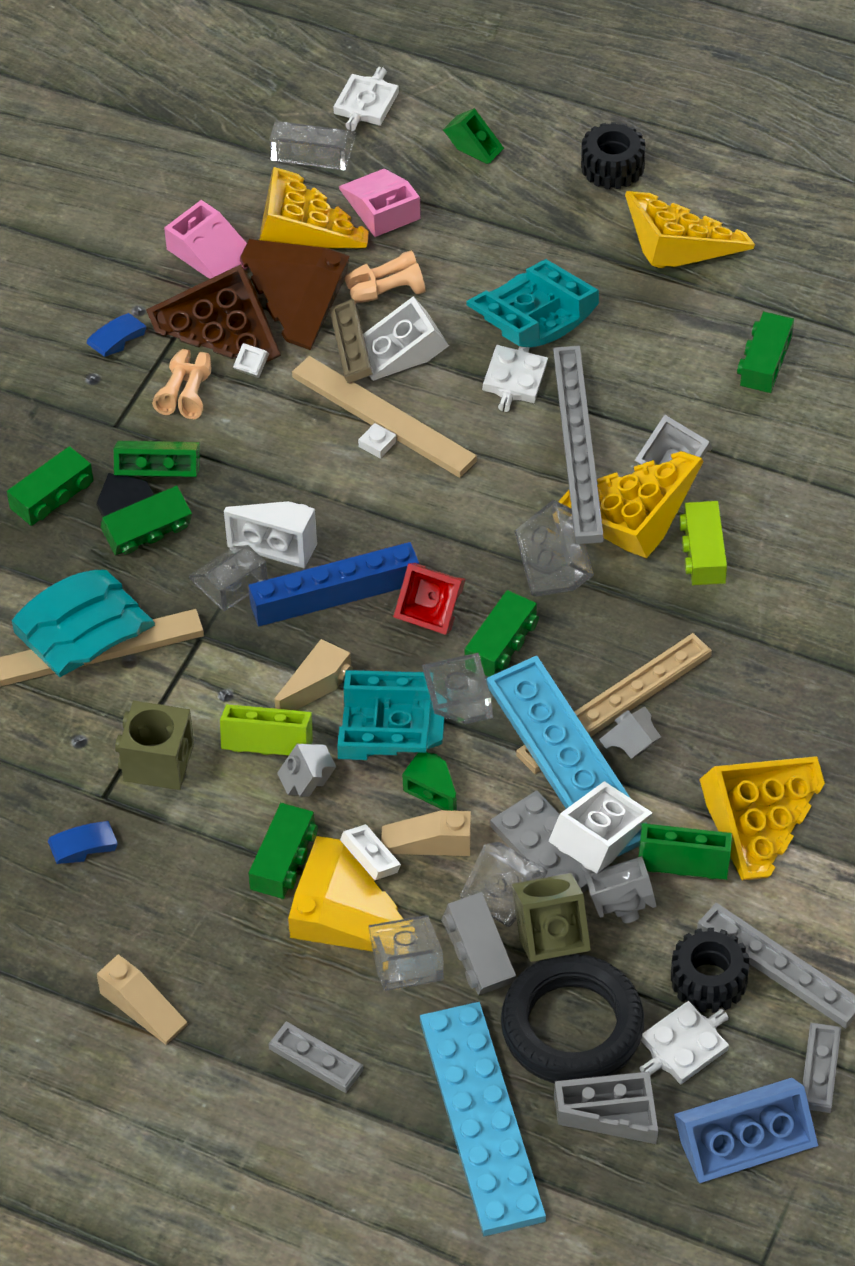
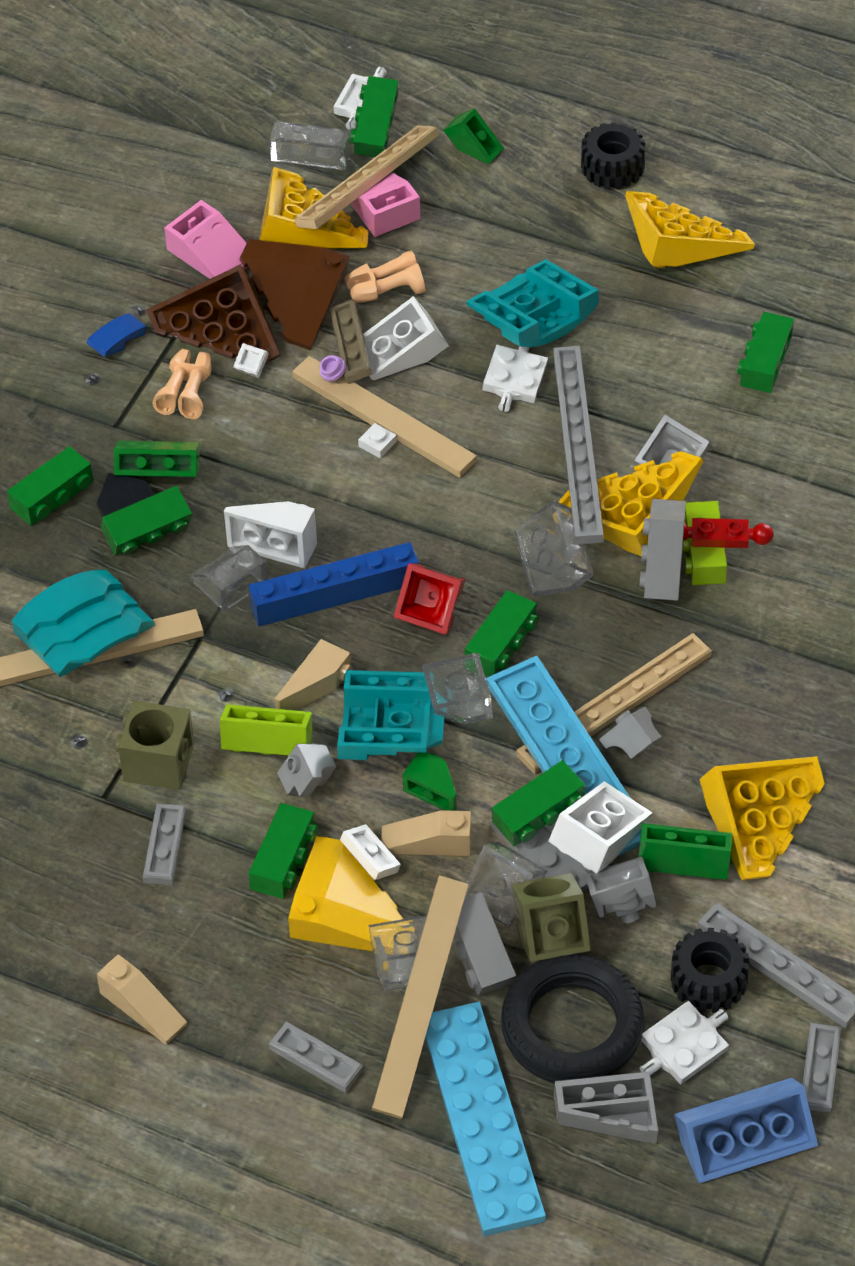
blue slope [48,821,118,864] -> none
none -> light grey tile [143,803,187,885]
none -> tan tile [295,125,439,229]
none -> lavender plate [319,355,346,381]
none -> green brick [350,76,399,157]
none -> tan tile [371,875,468,1119]
none -> green brick [491,760,585,847]
none -> light grey wedge [639,499,686,600]
none -> red plate [683,518,774,548]

